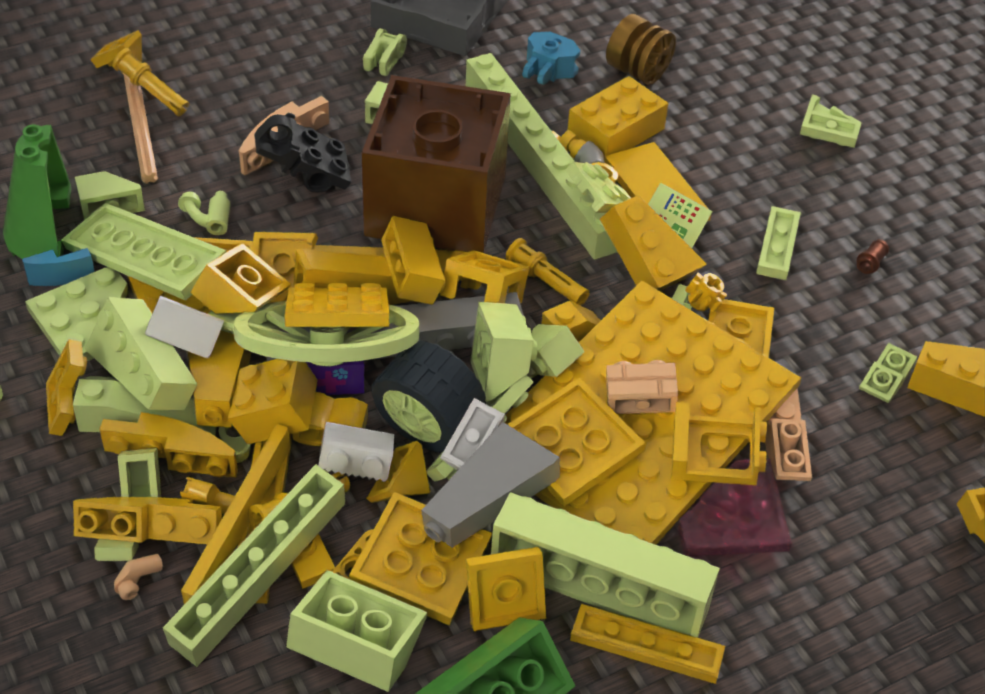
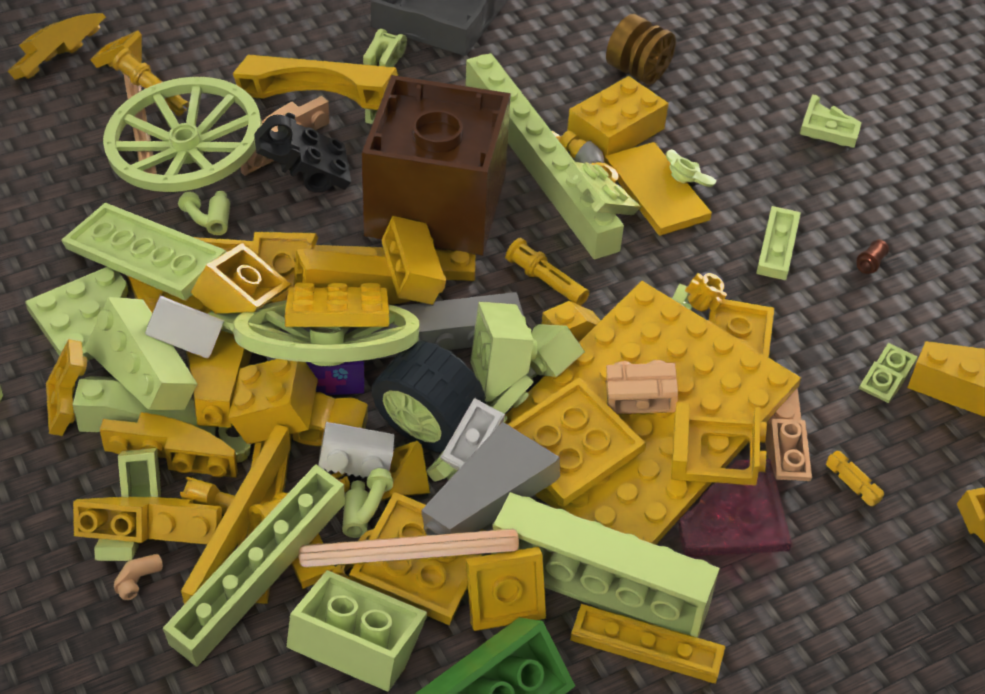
bright green cone [3,124,71,259] -> none
dark azure slope [22,248,95,286] -> none
yellowish green slope [75,171,145,220] -> none
yellow panel [440,250,529,303] -> none
dark azure hinge [522,32,580,85] -> none
yellow wedge [600,195,707,291] -> none
yellowish green tile [648,183,713,248] -> none
none -> yellow slope [8,13,106,80]
none -> yellowish green wheel [103,77,262,192]
none -> yellow arch [233,55,398,110]
none -> light nougat axle [299,529,519,567]
none -> yellowish green plant [342,468,393,538]
none -> yellowish green plate [666,149,716,187]
none -> yellow axle [826,450,884,507]

